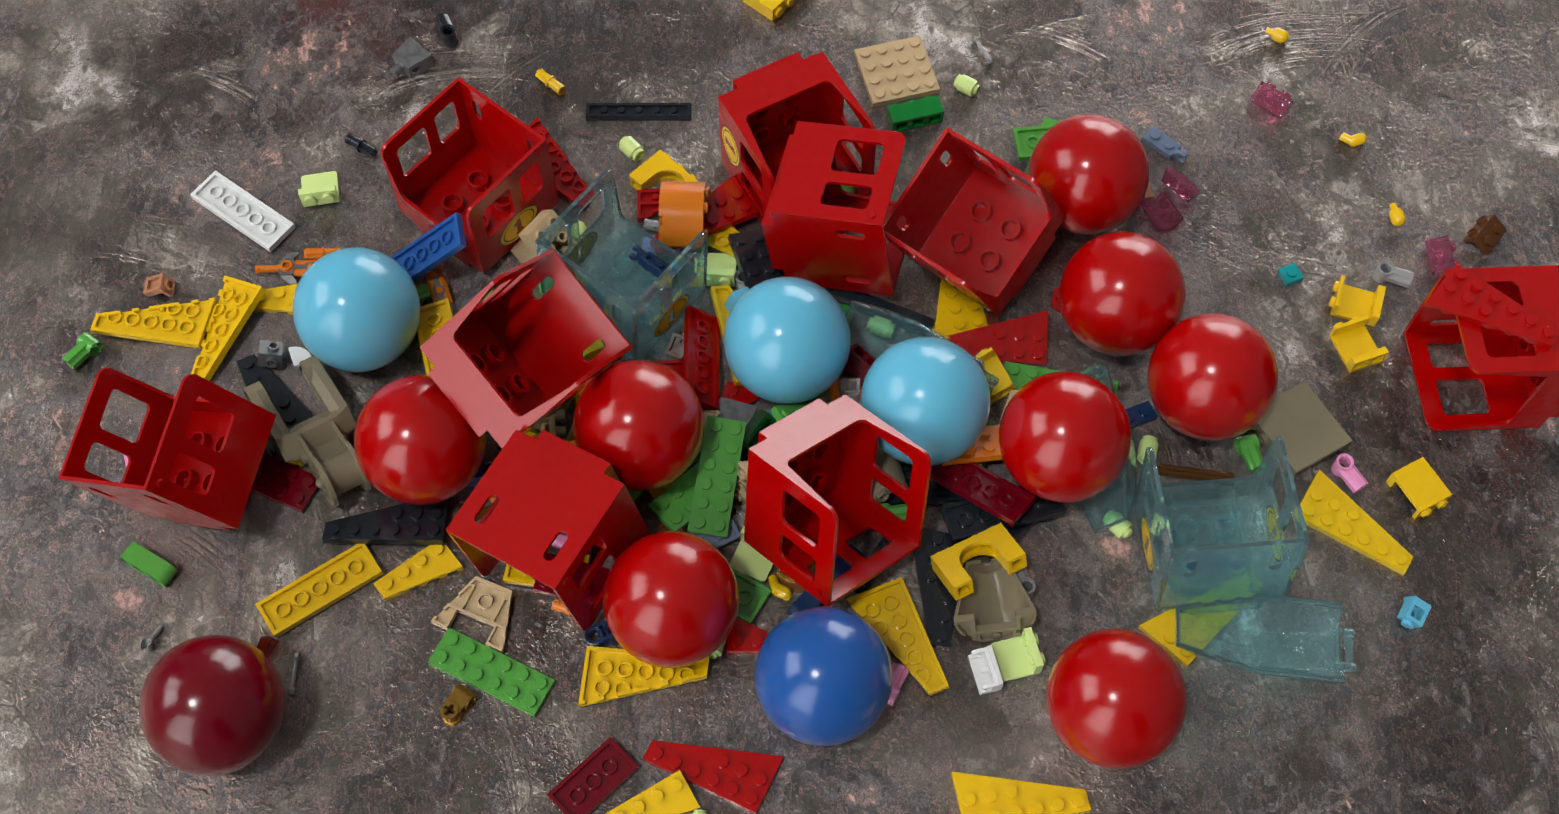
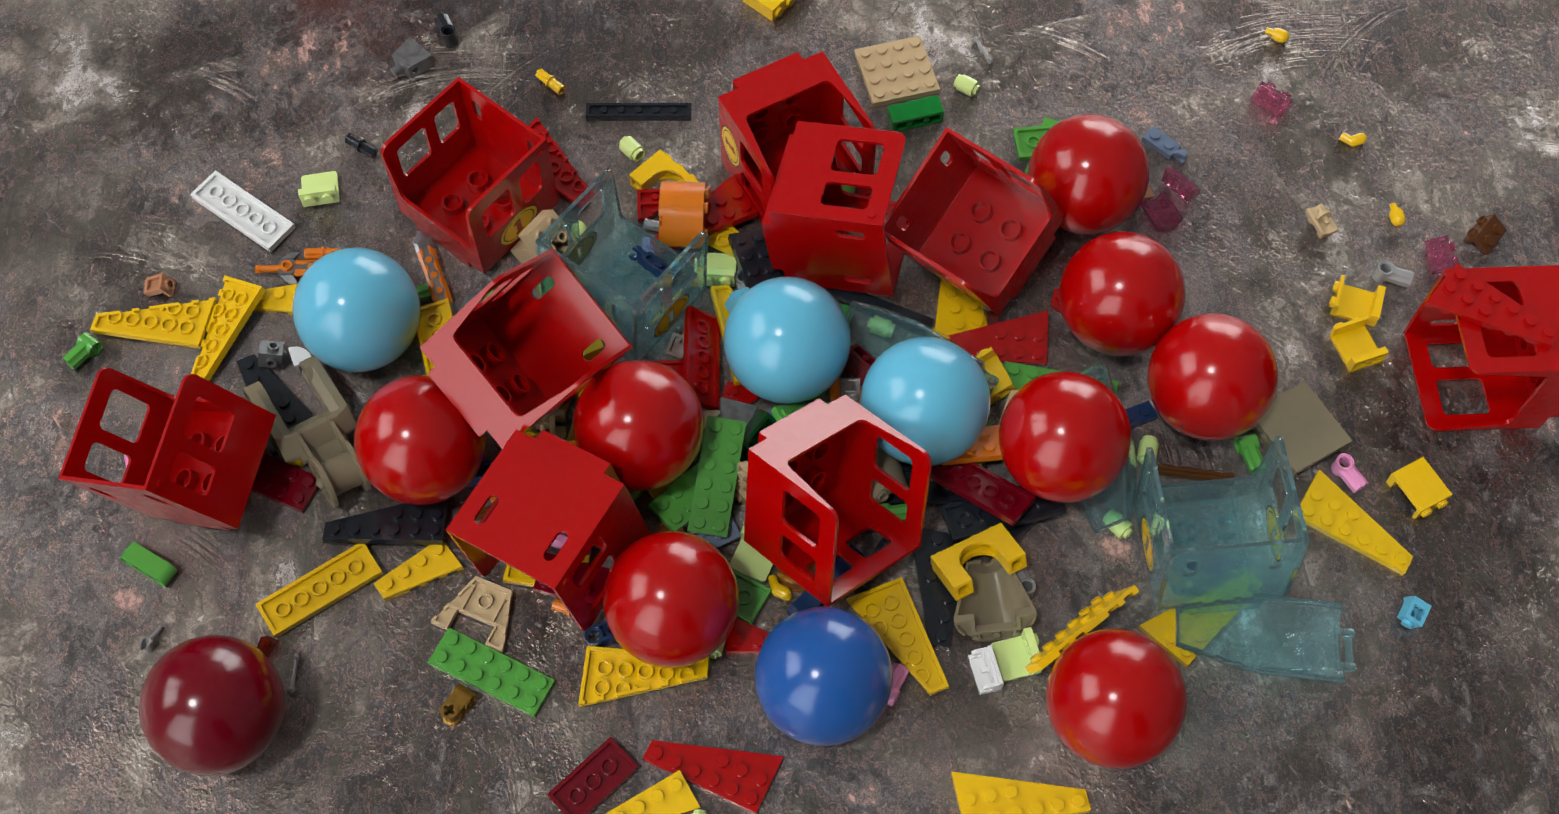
blue plate [391,212,466,282] -> none
teal plate [1277,263,1304,287] -> none
none -> yellow wing [1025,585,1139,674]
none -> tan hips [1305,204,1338,239]

